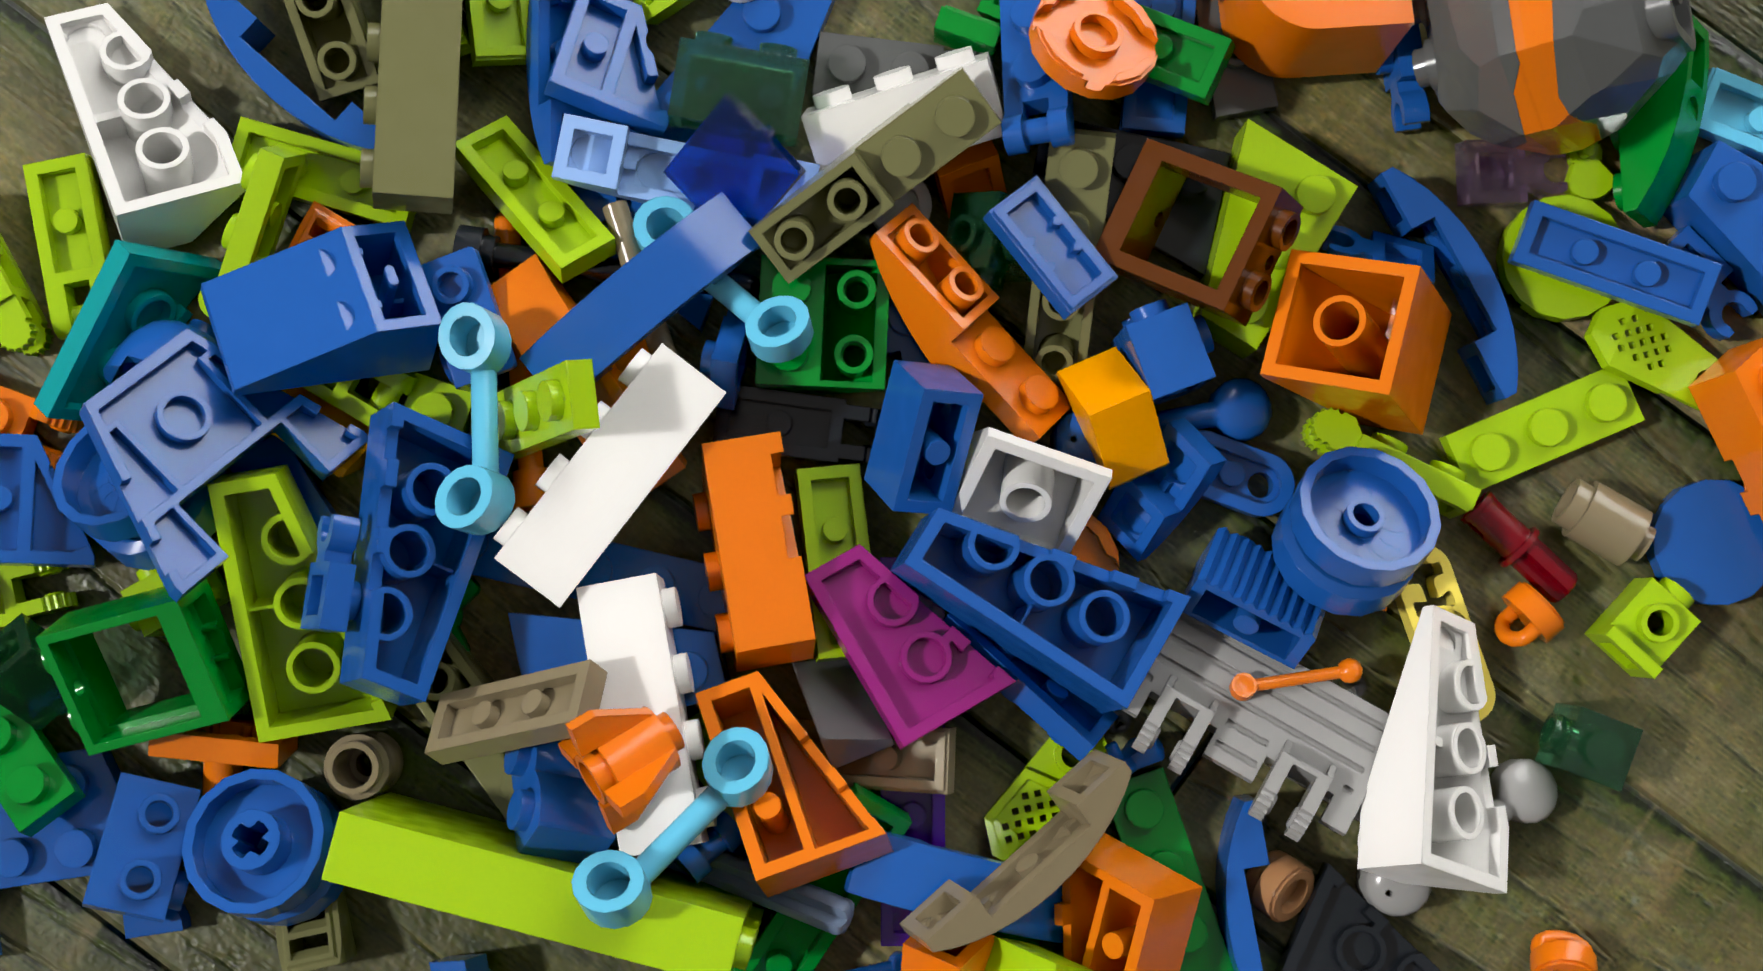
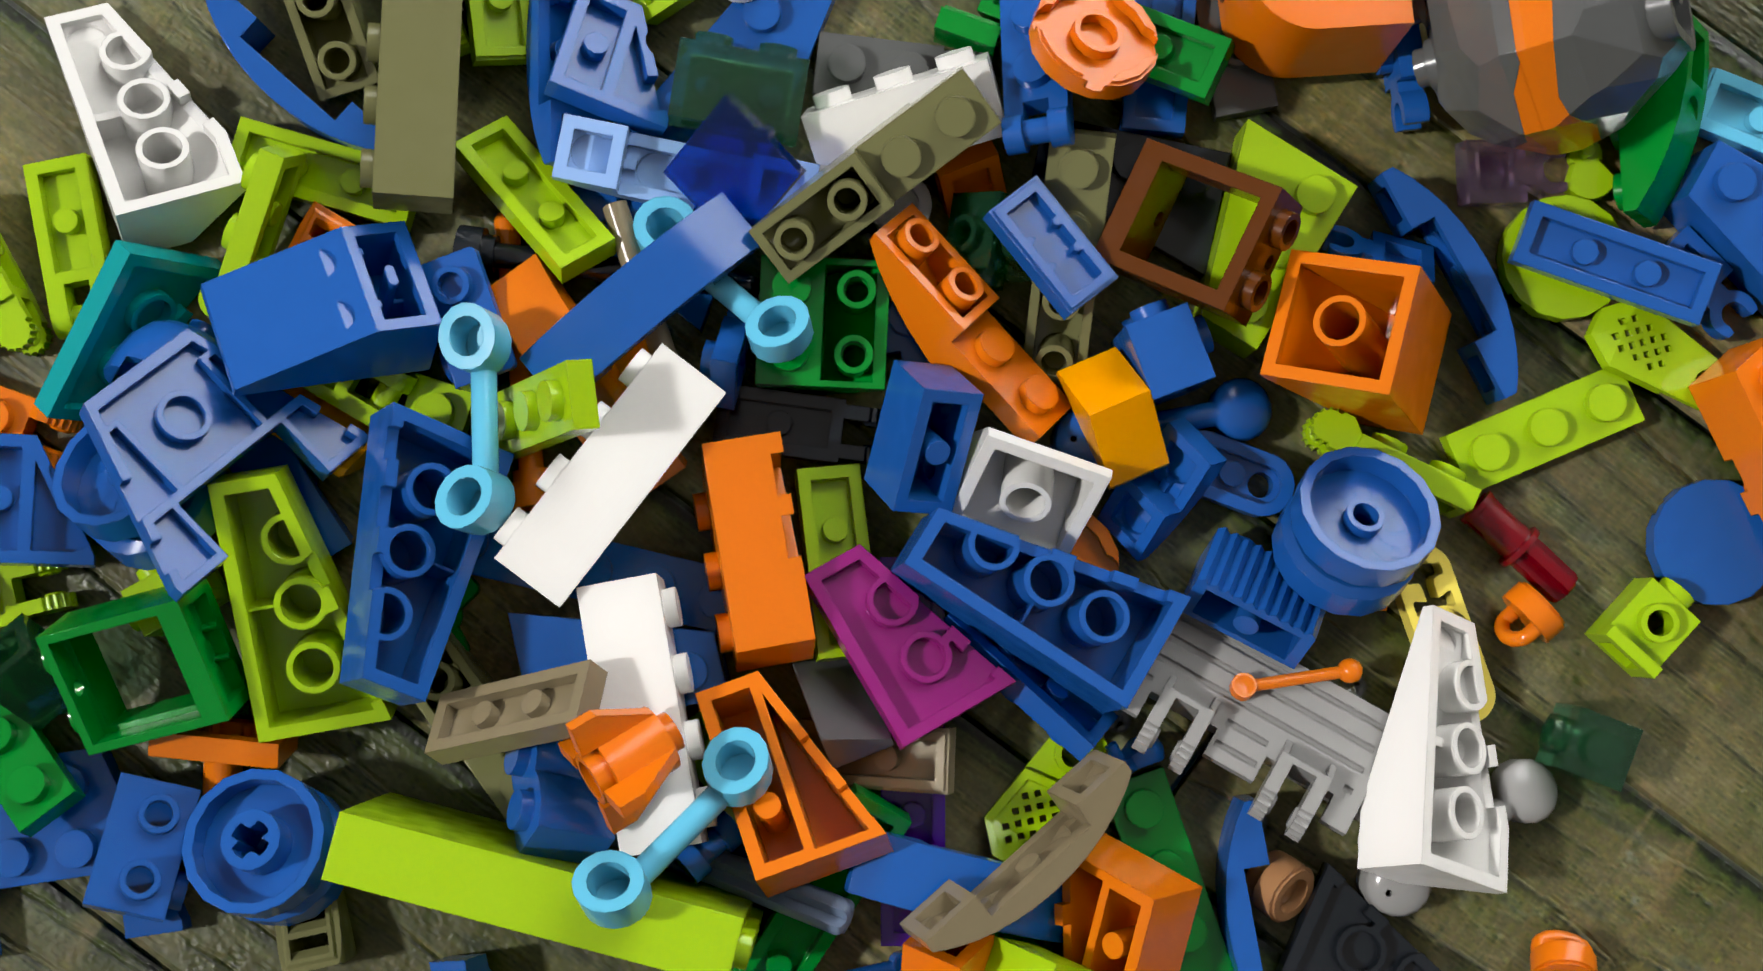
blue plate [300,514,361,632] -> none
dark tan brick [324,730,404,800] -> none
dark tan brick [1551,478,1656,566] -> none

